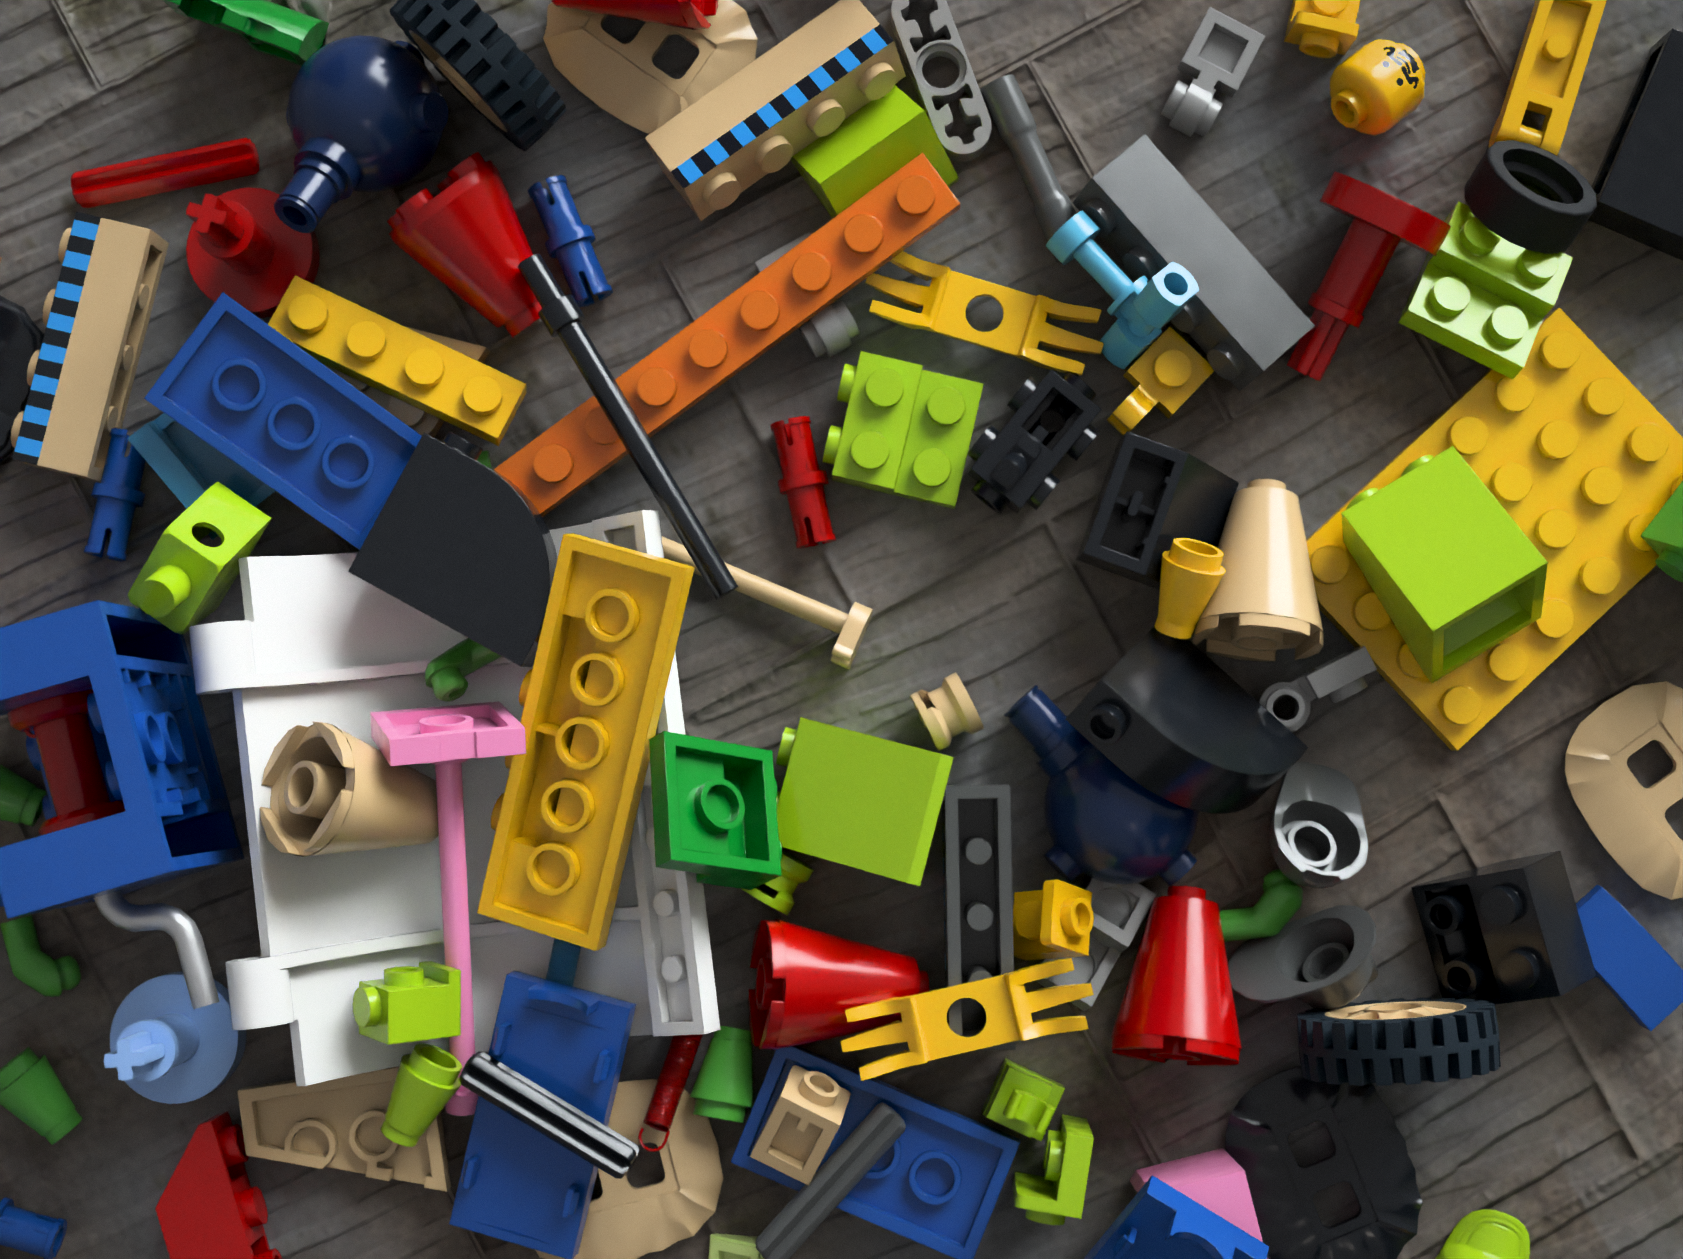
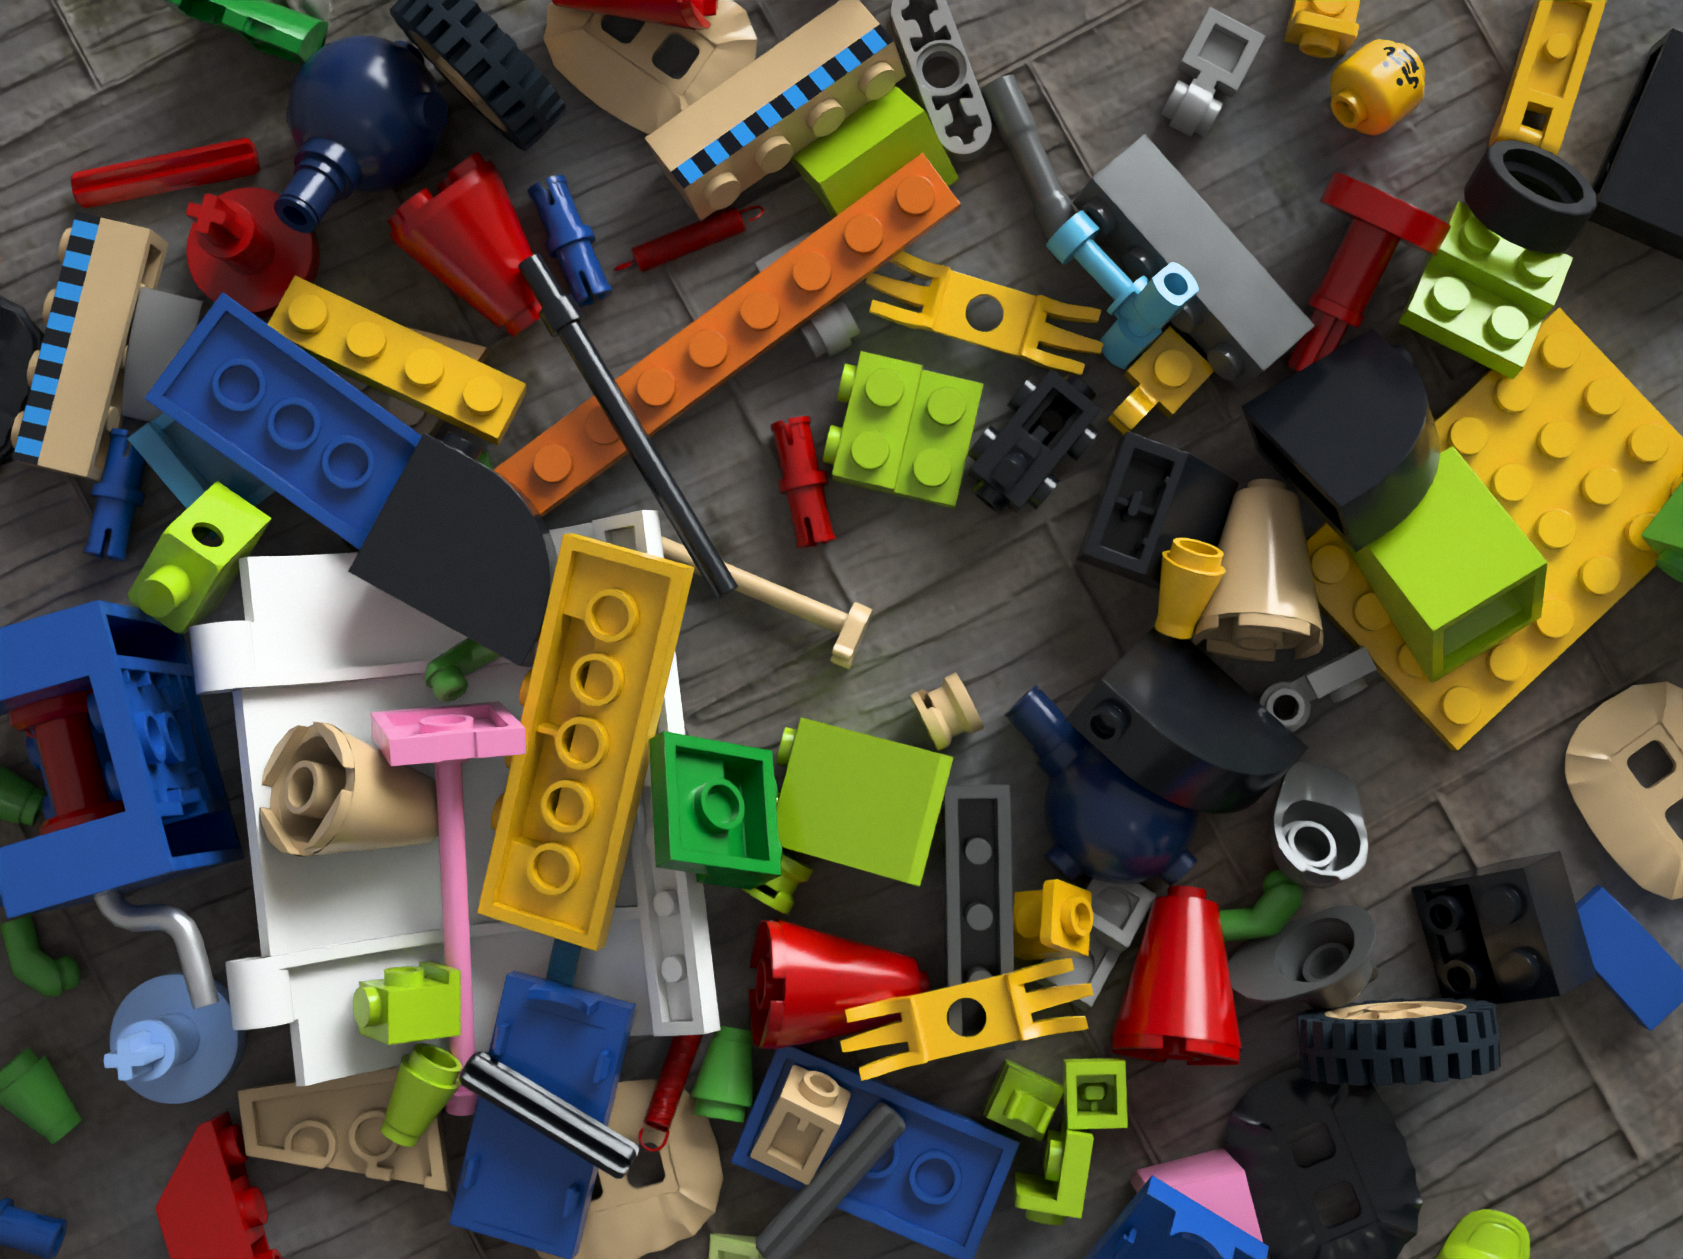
none -> light grey slope [121,287,209,422]
none -> red piece [614,206,764,273]
none -> lime piece [1063,1058,1128,1130]
none -> black brick [1242,328,1440,552]

